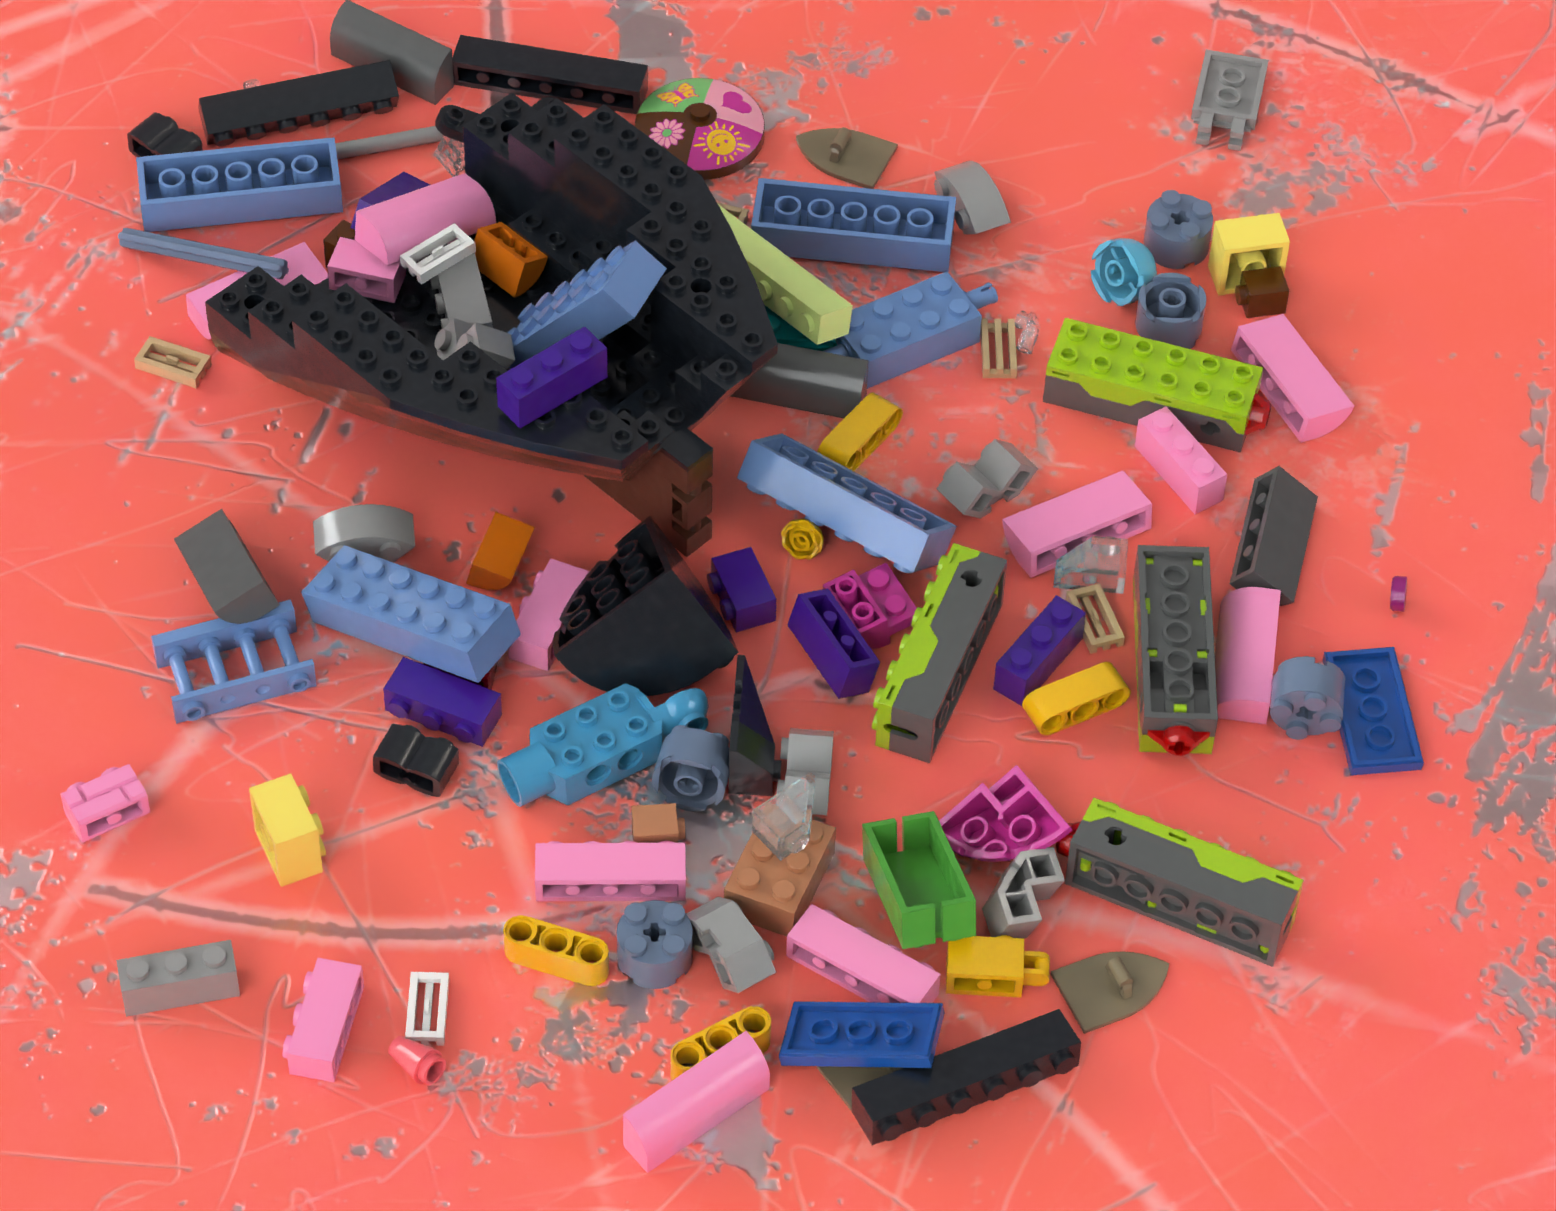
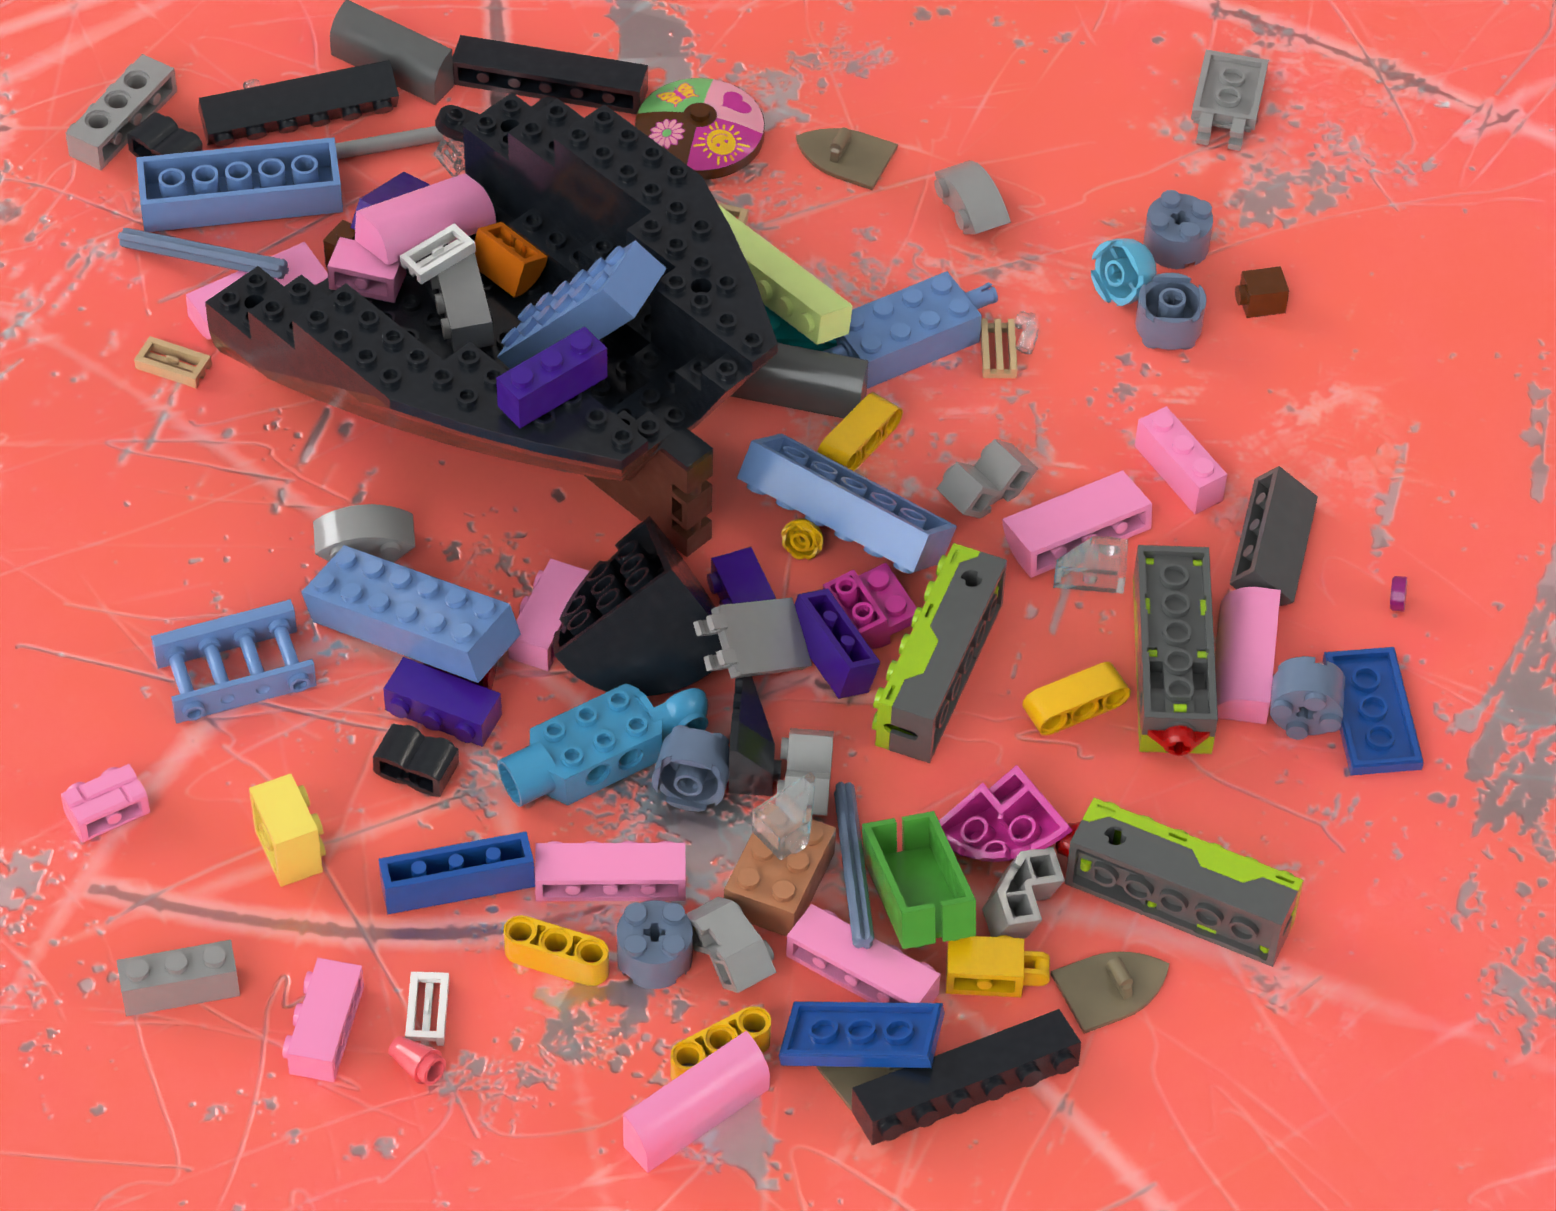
dark grey brick [174,509,280,624] -> none
light grey brick [435,318,515,370] -> none
orange brick [466,512,535,590] -> none
nougat brick [631,803,686,843] -> none
medium blue brick [751,178,956,272] -> none
dark purple brick [993,595,1086,707] -> none
lime piece [1043,318,1272,453] -> none
tan tile [1066,583,1125,654] -> none
light yellow brick [1208,213,1290,295] -> none
bright pink brick [1231,314,1354,443] -> none
none -> light grey brick [66,54,177,171]
none -> blue brick [378,831,535,915]
none -> light grey tile [693,597,812,679]
none -> sand blue axle [834,782,874,949]

